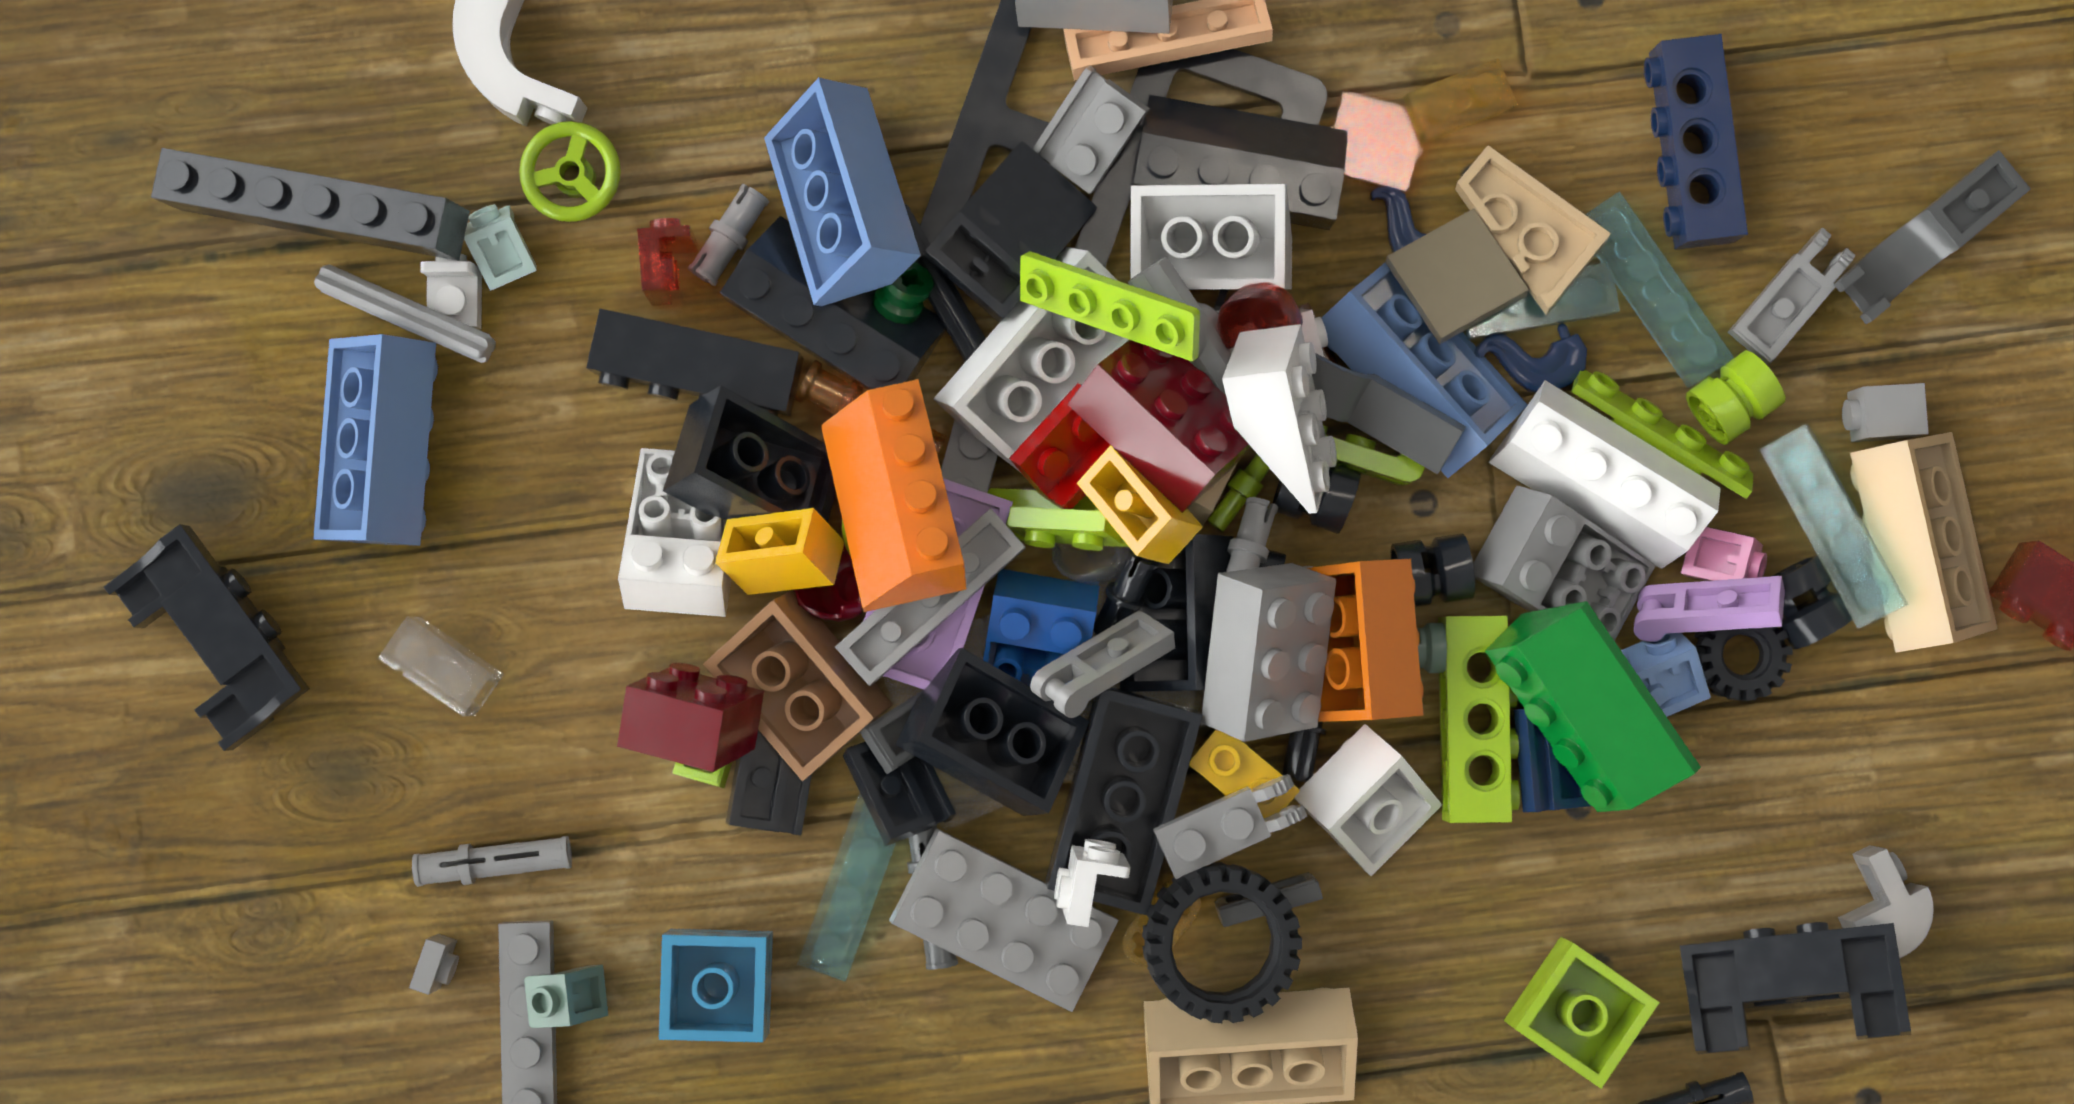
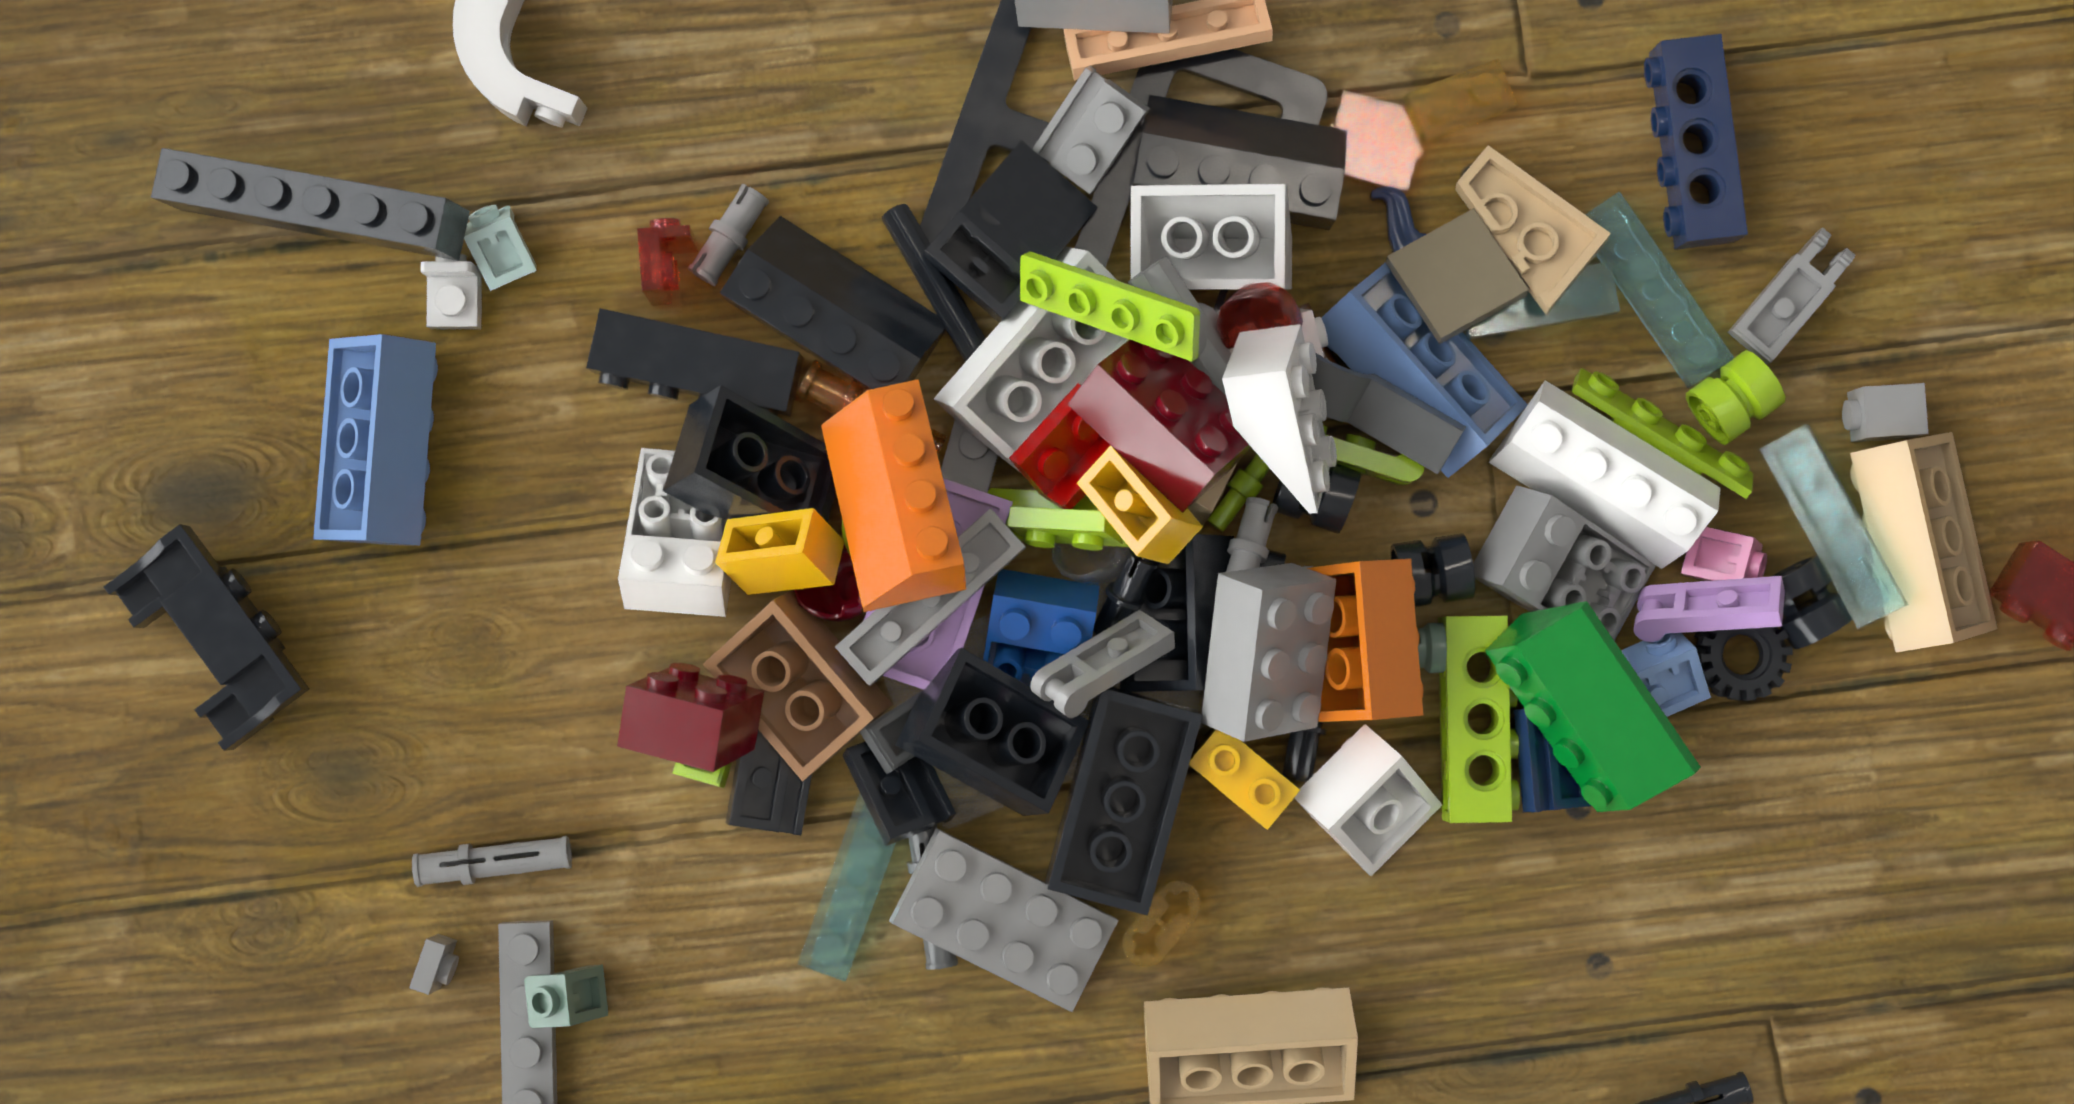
light grey axle [314,264,496,363] -> none
clear brick [378,616,503,717] -> none
lime piece [519,121,621,222] -> none
dark azure brick [659,928,773,1042] -> none
medium blue slope [764,77,921,306] -> none
dark green wheel [873,262,934,324] -> none
white bracket [1054,839,1131,927] -> none
black tyre [1142,862,1302,1024] -> none
light grey hinge [1153,774,1307,879] -> none
dark grey tile [1214,872,1323,927] -> none
dark blue piece [1474,323,1587,393] -> none
lime brick [1504,936,1660,1089] -> none
black bracket [1680,922,1912,1055] -> none
dark grey piece [1834,150,2031,324] -> none
light grey brick [1838,845,1933,958] -> none

